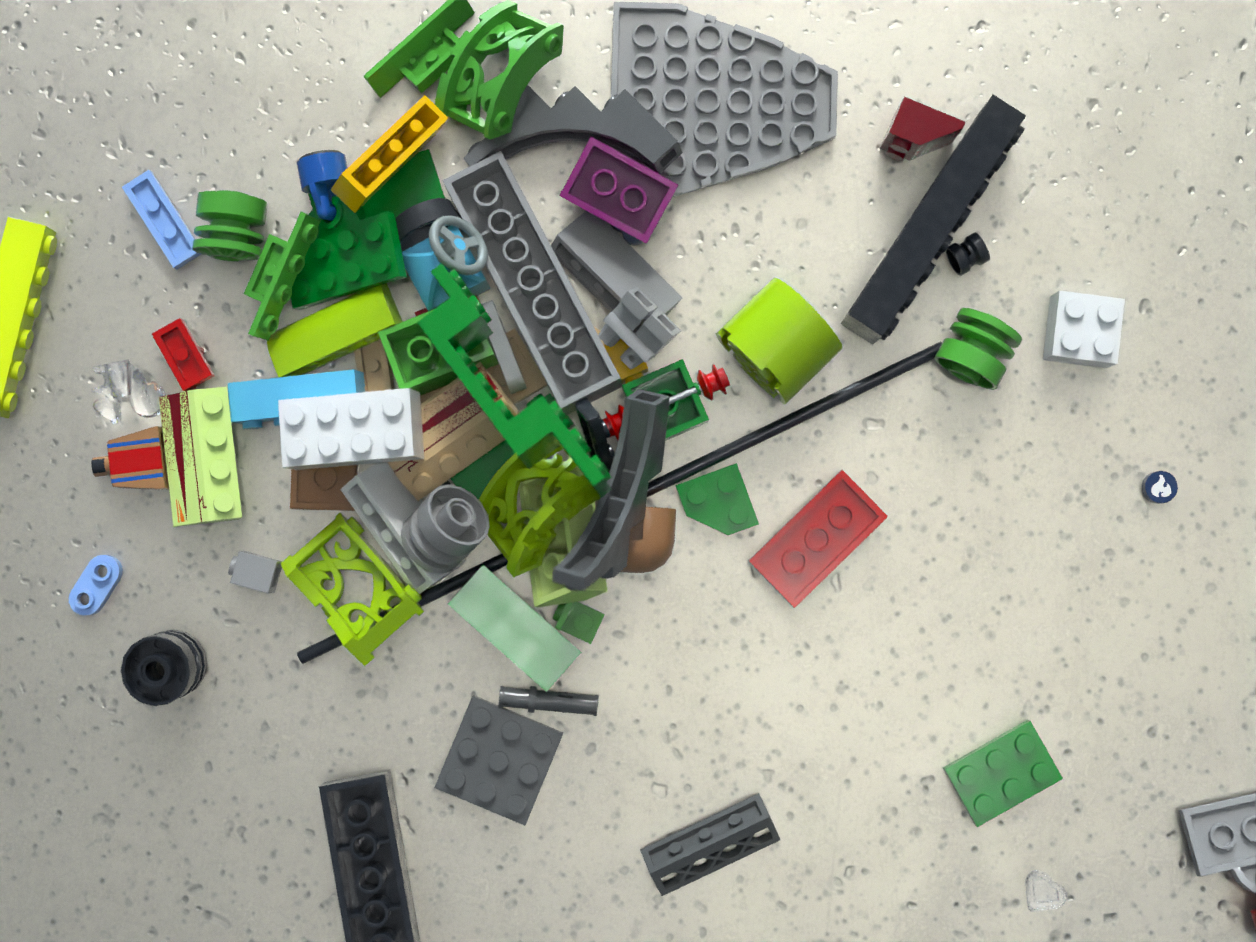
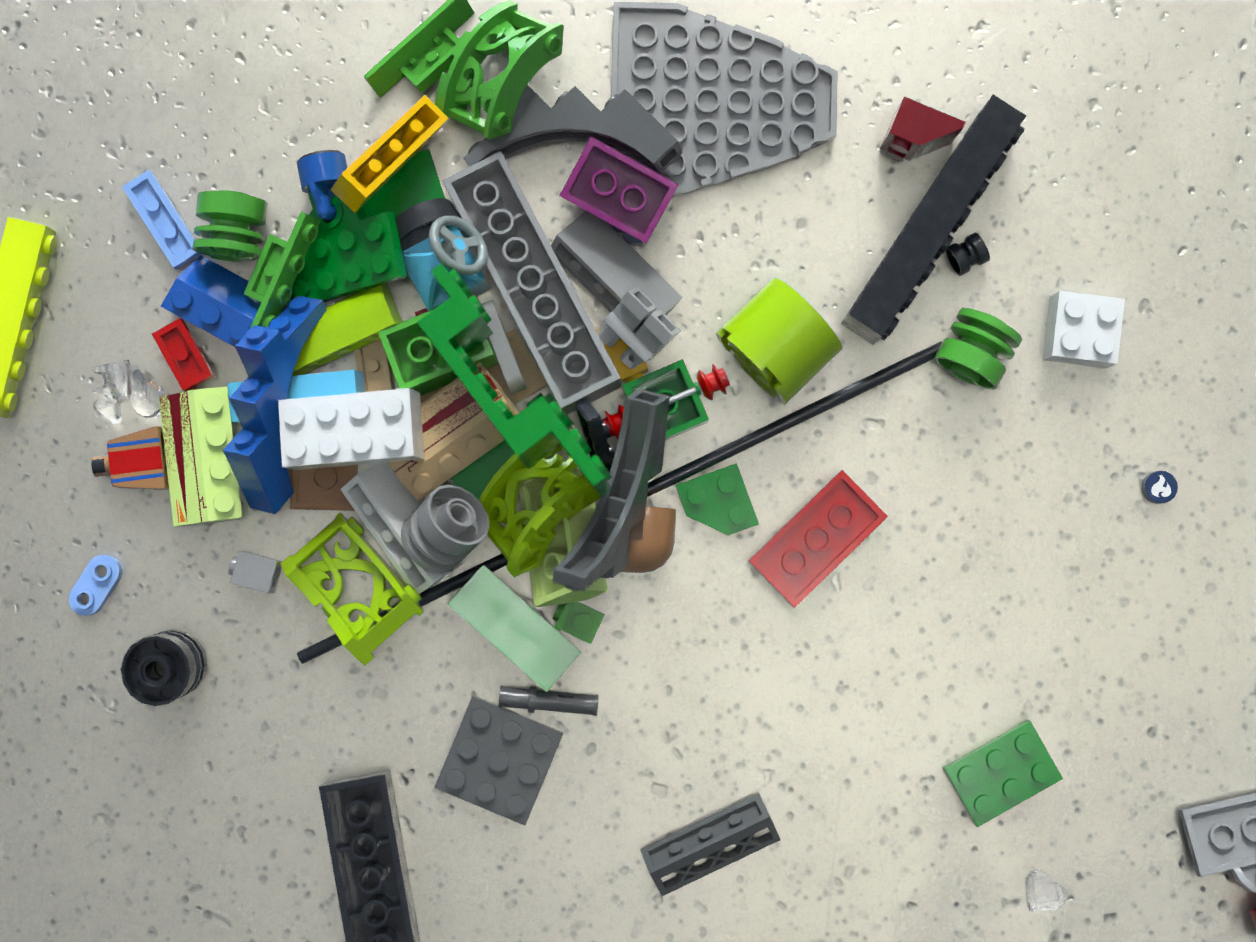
none -> blue slope [161,255,261,347]
none -> blue arch [223,296,327,514]

